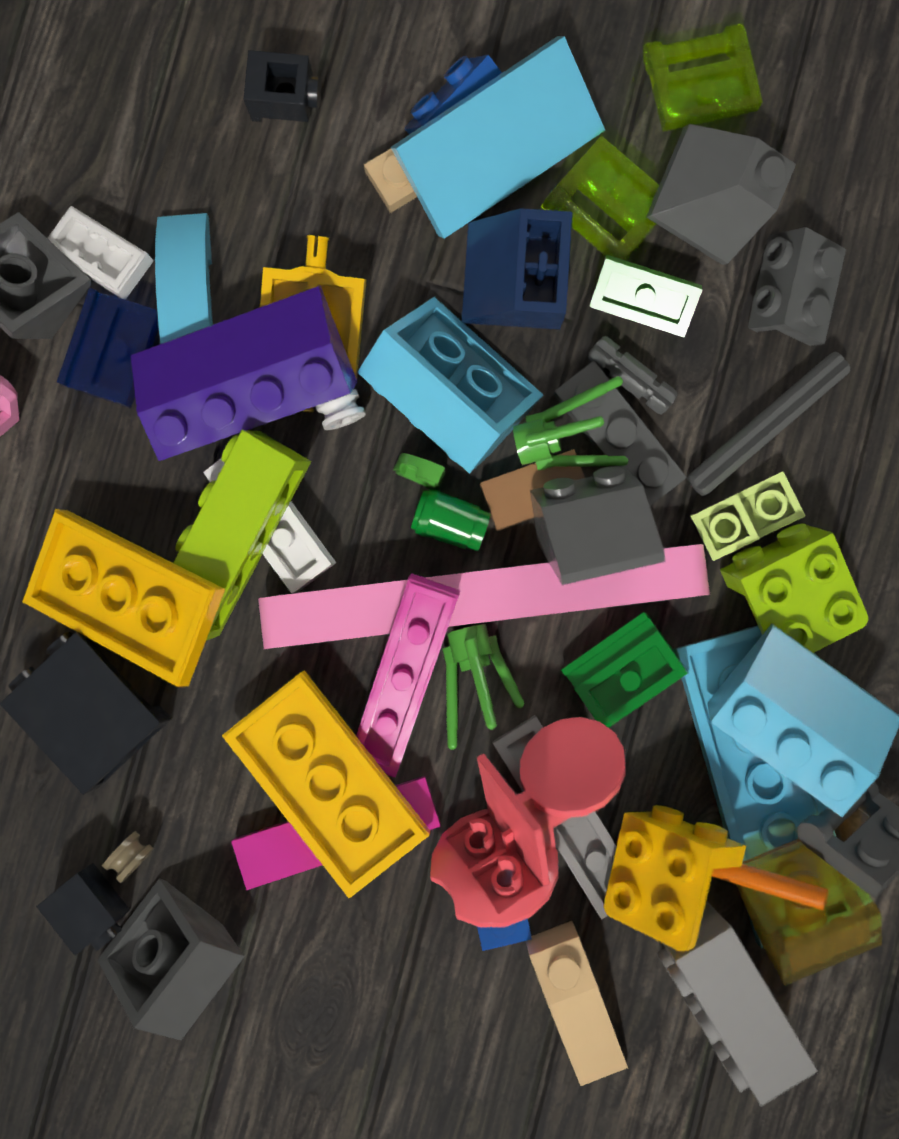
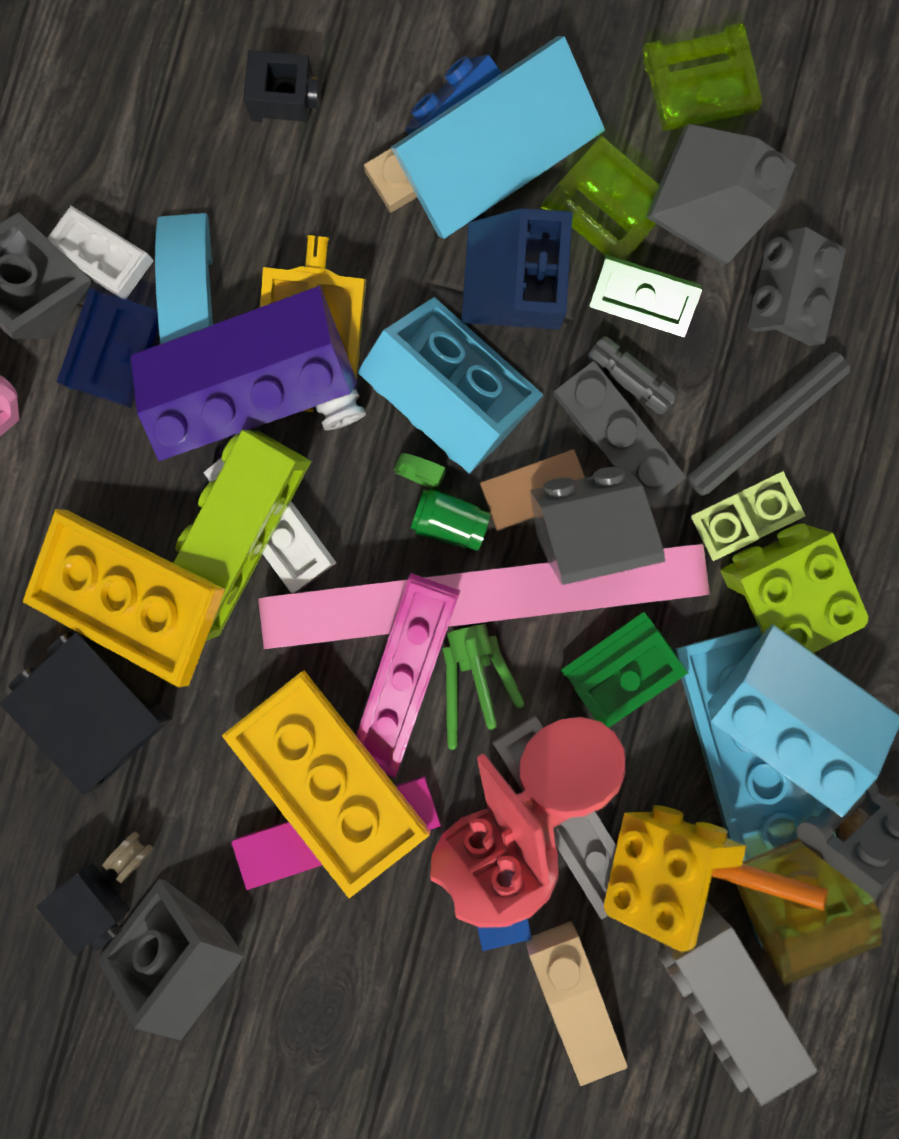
bright green plant [513,376,628,471] -> none

